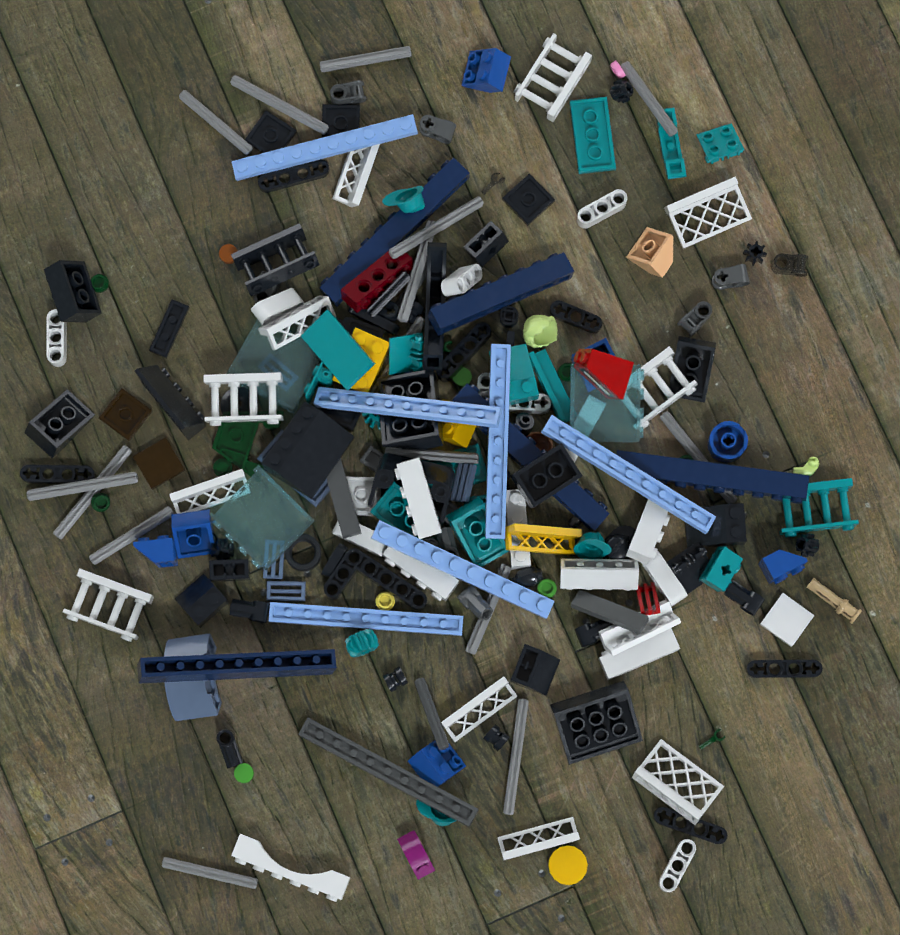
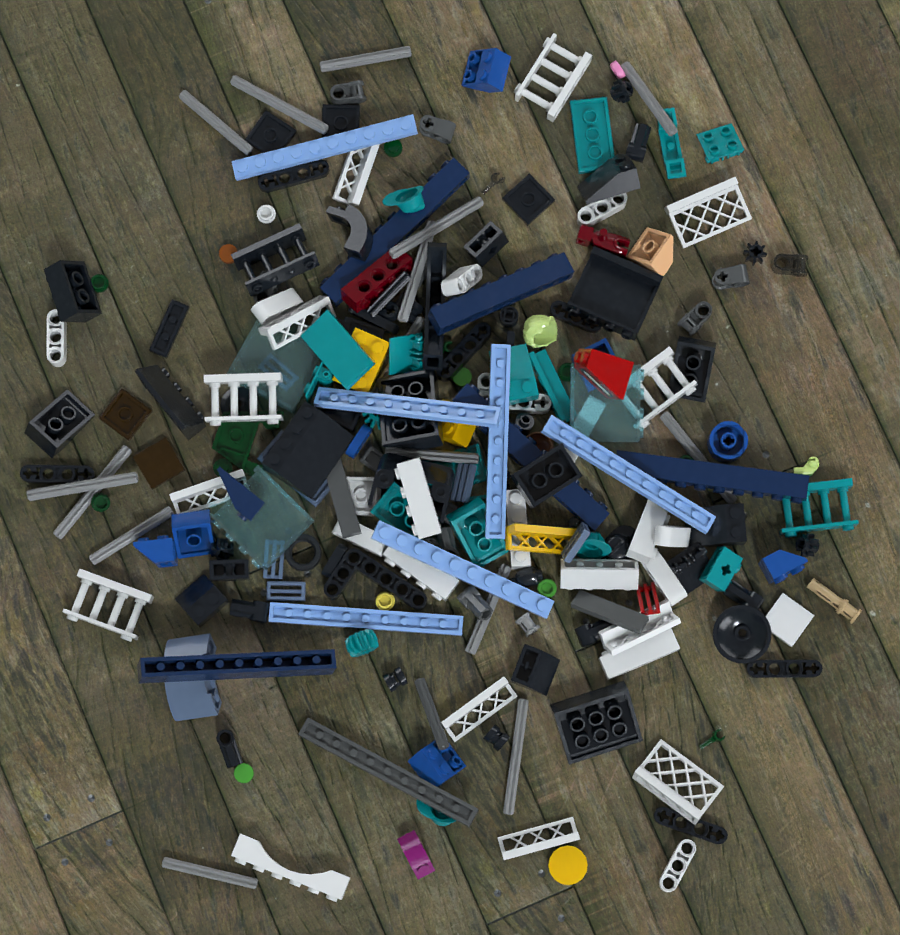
none -> dark blue slope [217,467,266,522]
none -> white plate [257,205,276,224]
none -> arch [326,205,373,262]
none -> blue beam [345,424,373,459]
none -> dark green plate [384,140,403,157]
none -> light grey bush [515,612,540,638]
none -> sand blue tile [561,522,590,563]
none -> black panel [565,246,663,341]
none -> dark red piece [576,225,631,258]
none -> black slope [577,154,641,204]
none -> black piece [626,123,651,163]
none -> white beam [654,525,691,547]
none -> black dish [713,605,772,663]

